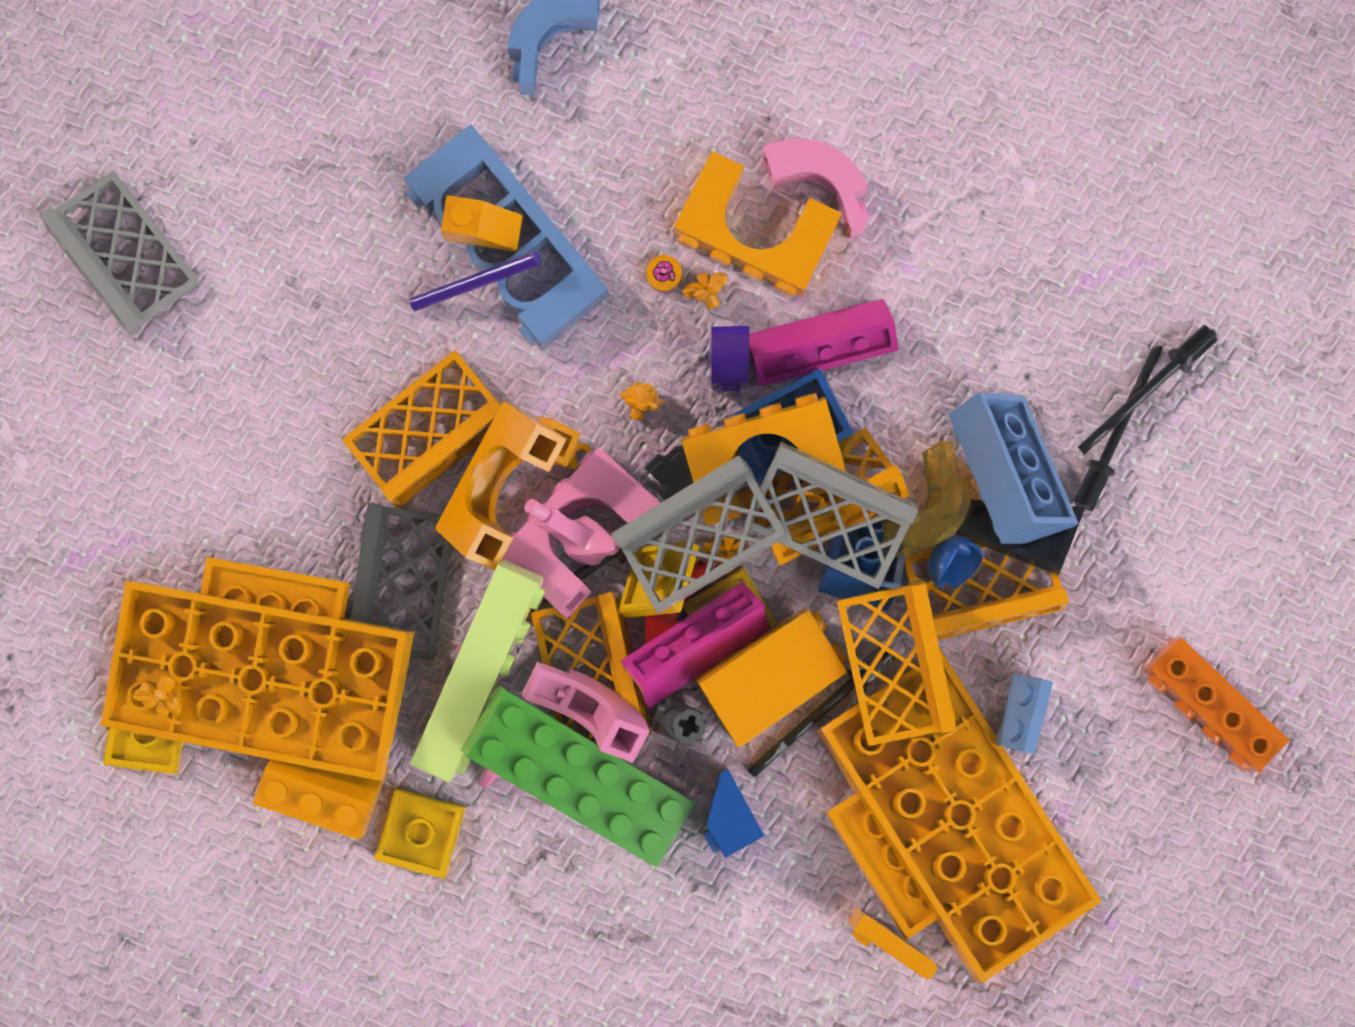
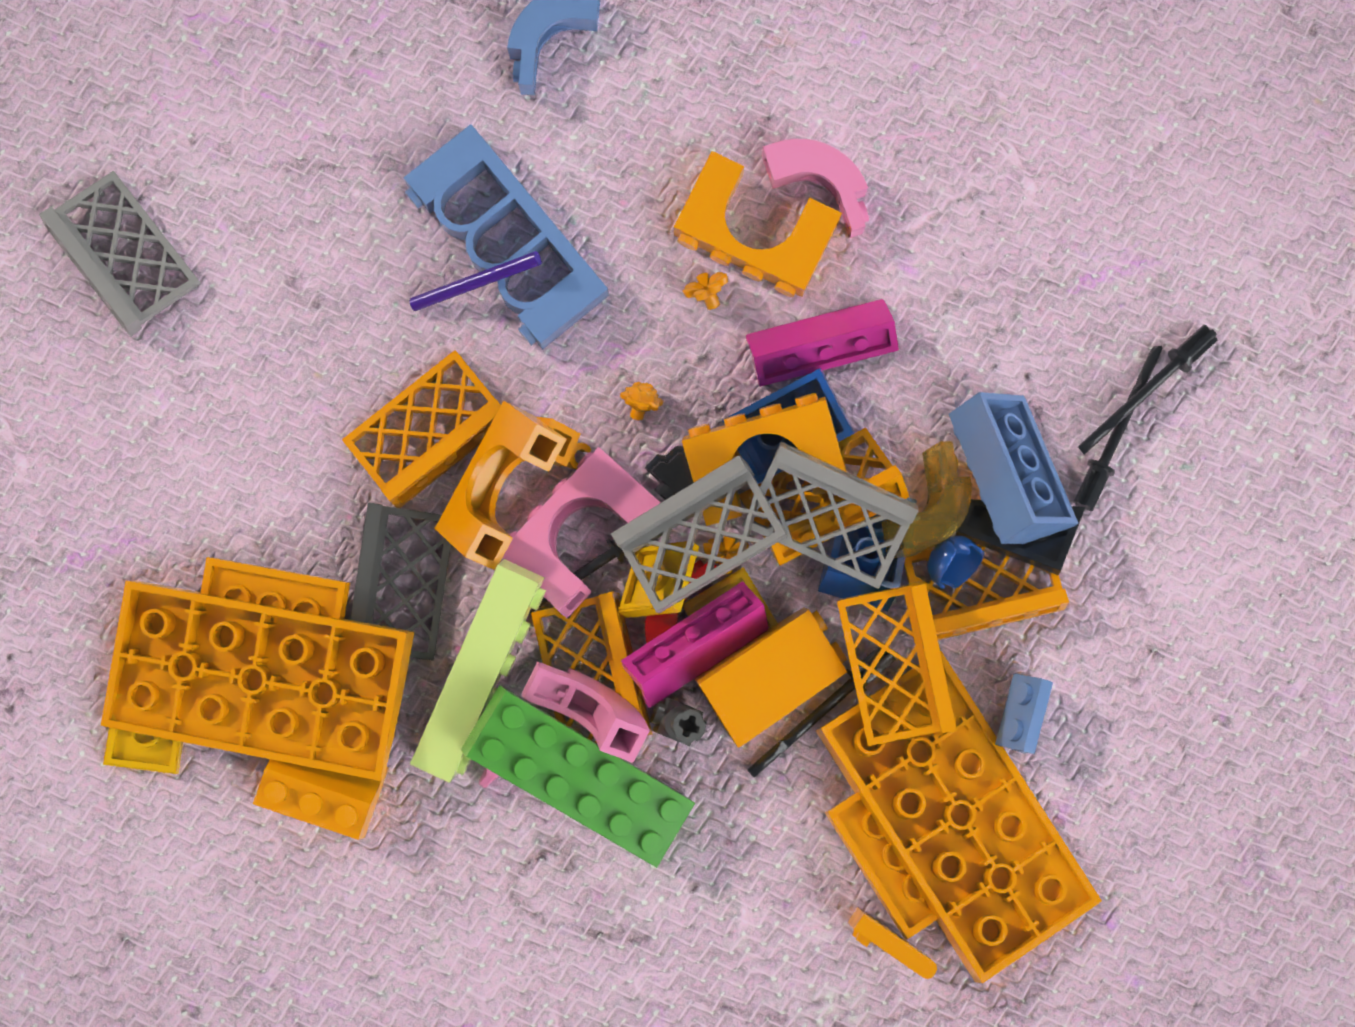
light orange plant [133,676,182,717] -> none
yellow tile [374,787,466,879] -> none
light orange slope [441,195,523,252] -> none
bright pink animal [524,499,620,566] -> none
light orange tile [646,255,682,293] -> none
blue slope [703,767,764,858] -> none
dark purple slope [710,326,750,395] -> none
orange brick [1143,637,1290,772] -> none

